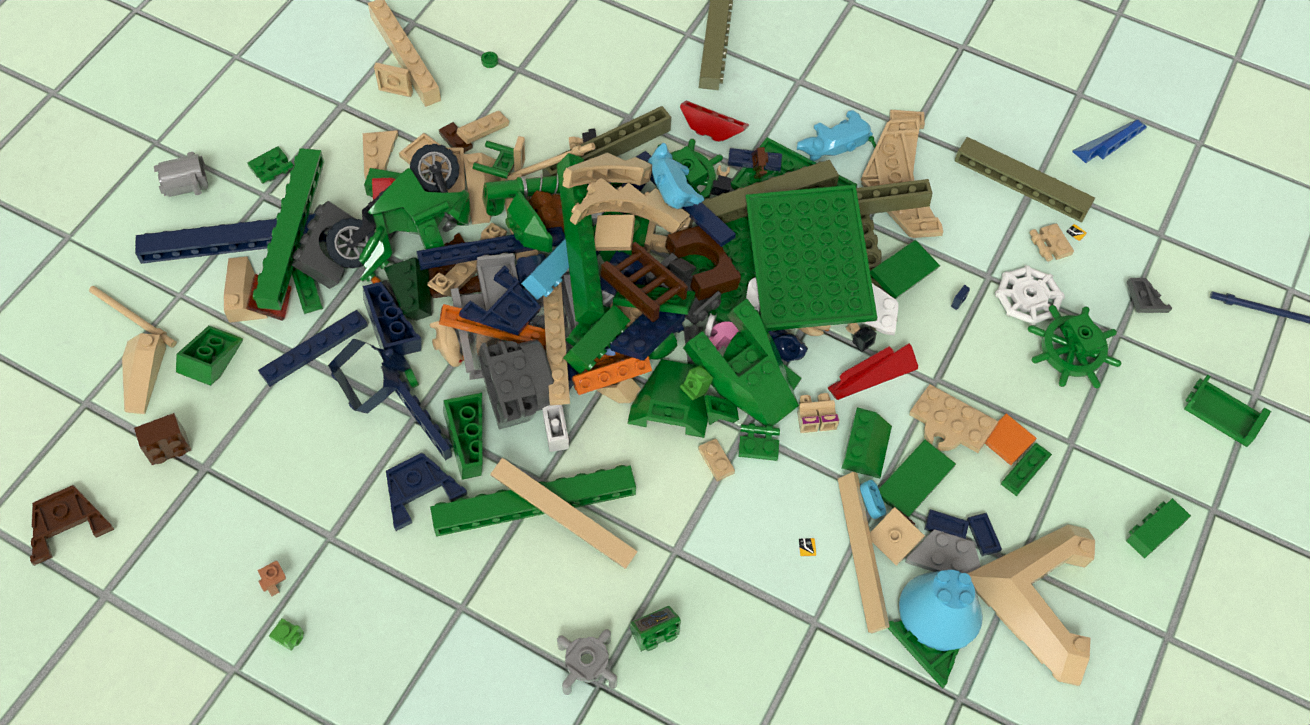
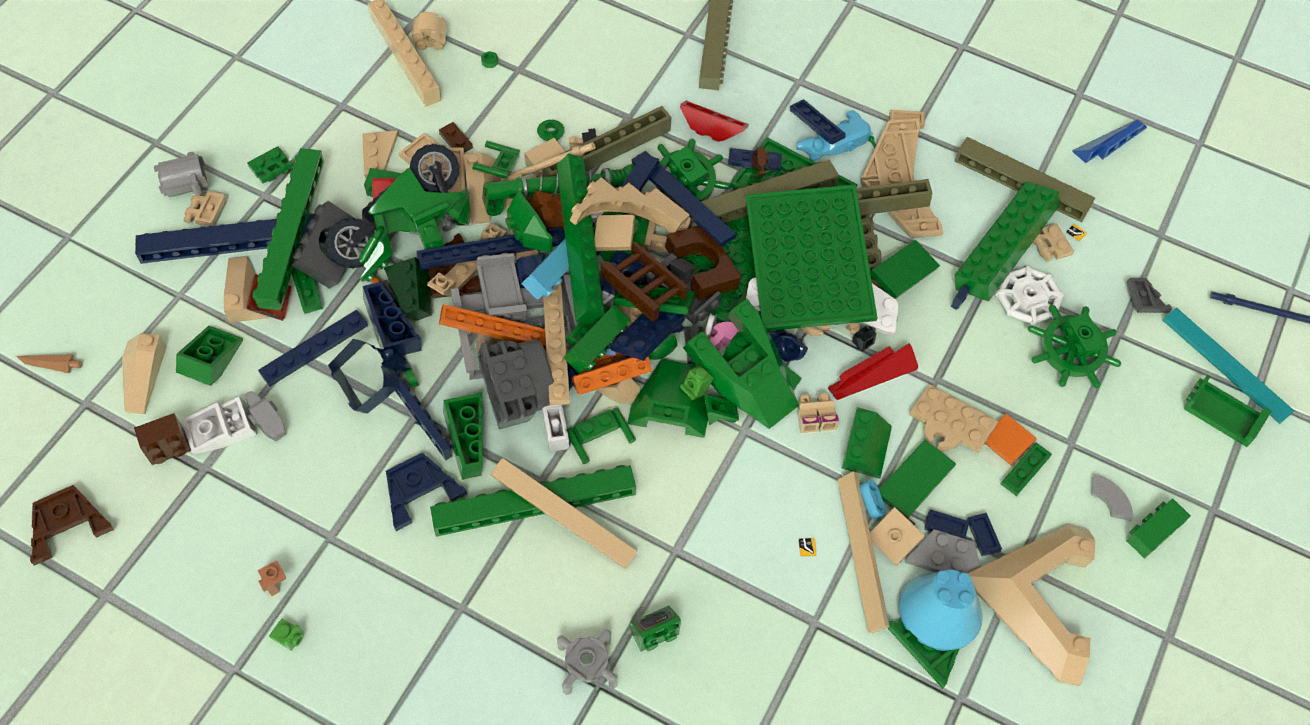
tan bar [89,286,177,348] -> none
tan tile [374,63,413,97] -> none
tan animal [429,321,464,367] -> none
tan plate [457,110,509,144] -> none
dark blue wing [459,265,541,335] -> none
tan tile [514,136,525,172] -> none
tan arch [562,153,652,188] -> none
medium azure animal [648,143,704,209] -> none
tan plate [698,438,735,482] -> none
black piece [710,165,732,196] -> none
green plate [738,423,780,461] -> none
none -> medium nougat bar [16,354,82,373]
none -> white slope [181,396,257,454]
none -> tan plate [183,191,227,226]
none -> light grey hinge [245,391,286,441]
none -> tan brick [412,12,447,50]
none -> tan brick [524,138,566,177]
none -> green piece [537,119,564,141]
none -> green plate [567,408,636,464]
none -> dark blue tile [790,99,845,145]
none -> green brick [955,181,1059,302]
none -> light grey tile [1092,474,1133,521]
none -> teal tile [1163,308,1295,424]

